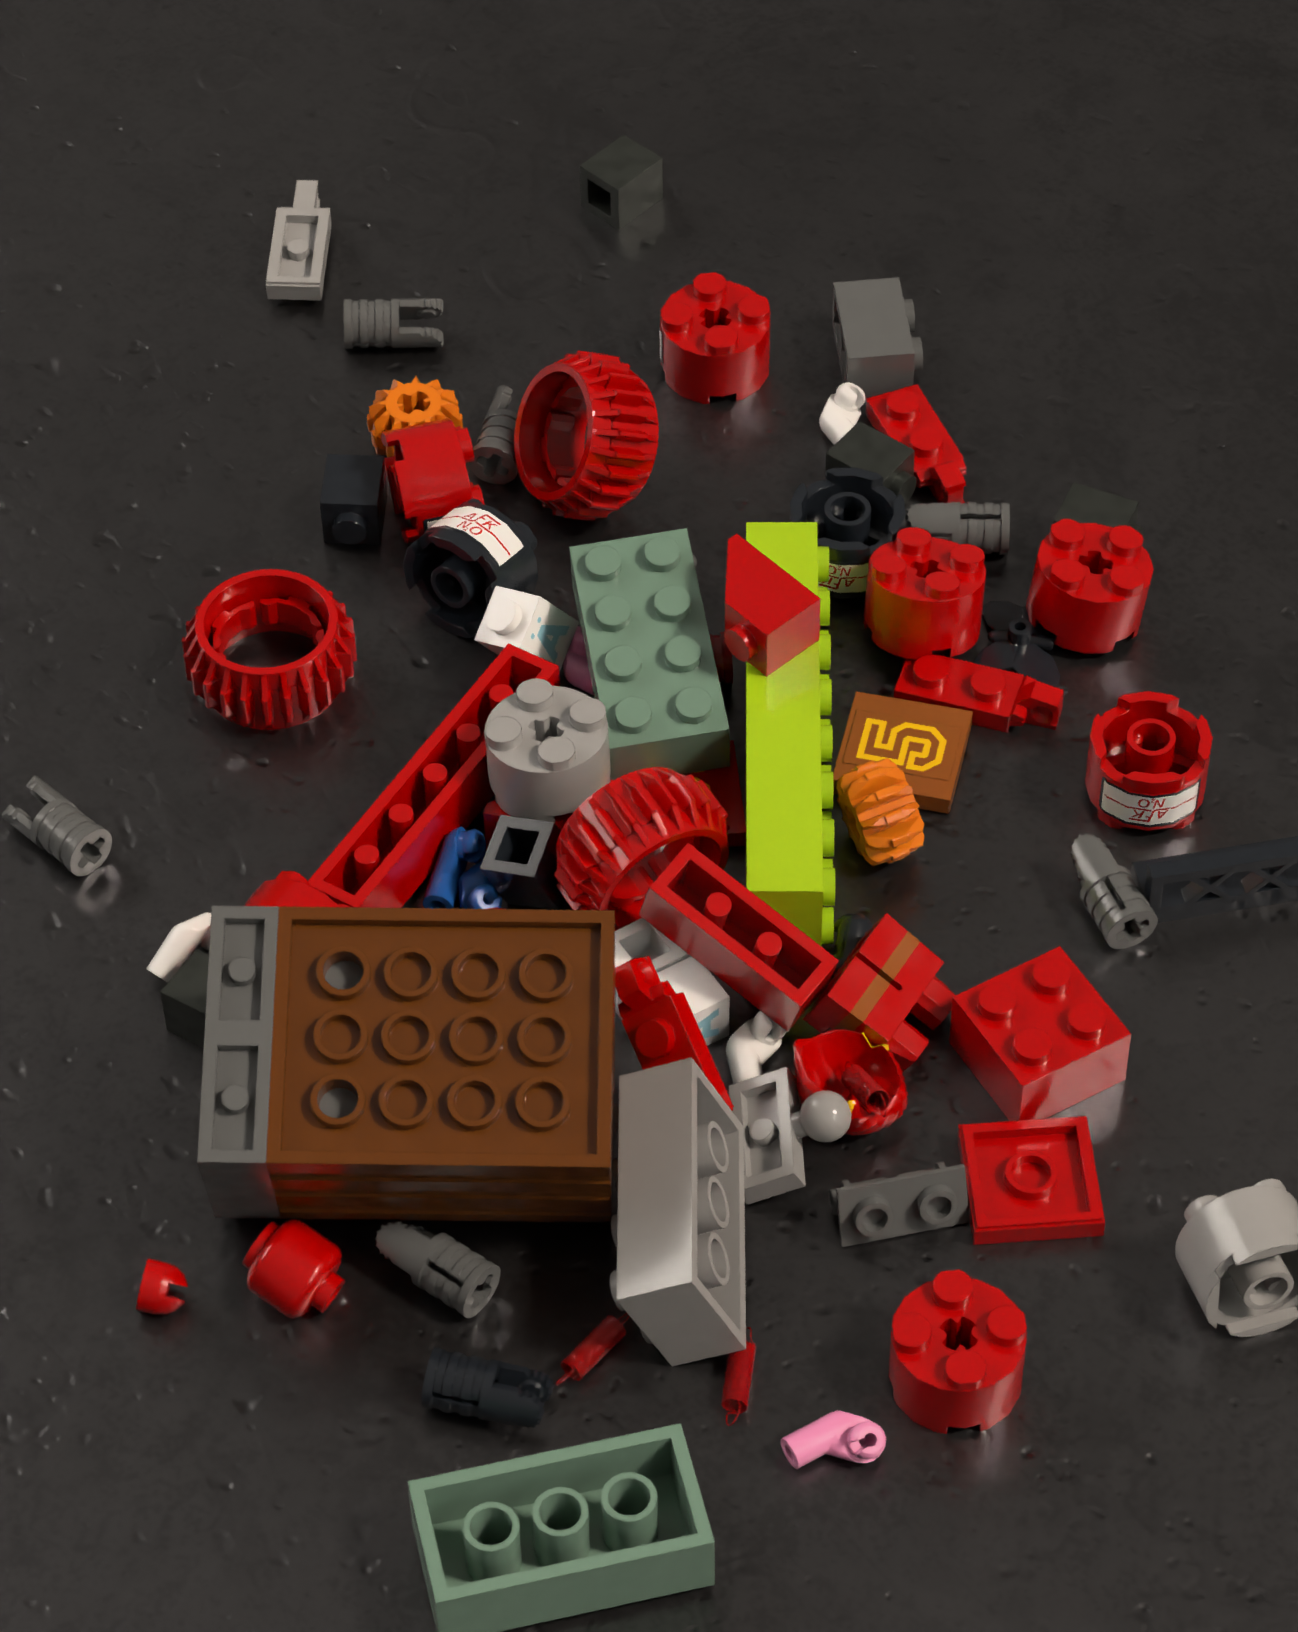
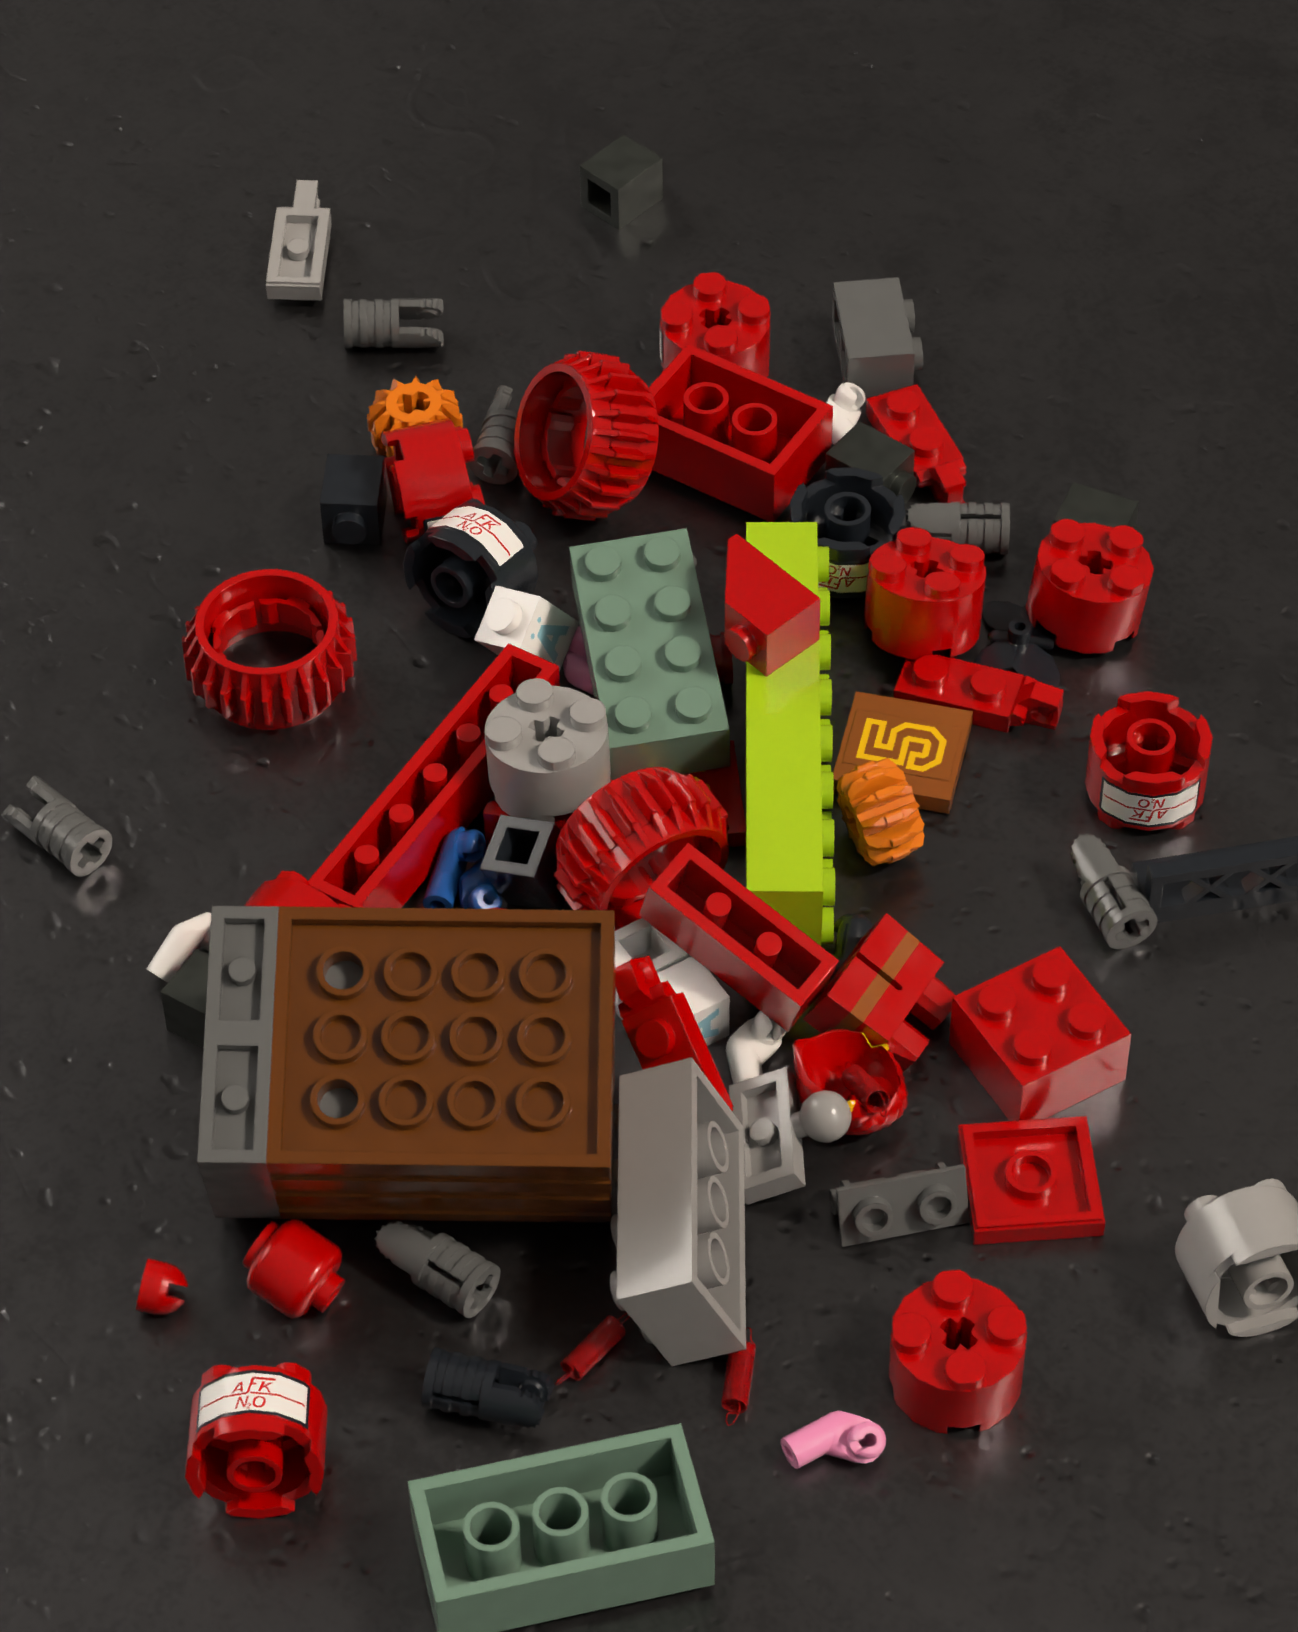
none -> red brick [185,1362,328,1519]
none -> red brick [649,344,833,522]

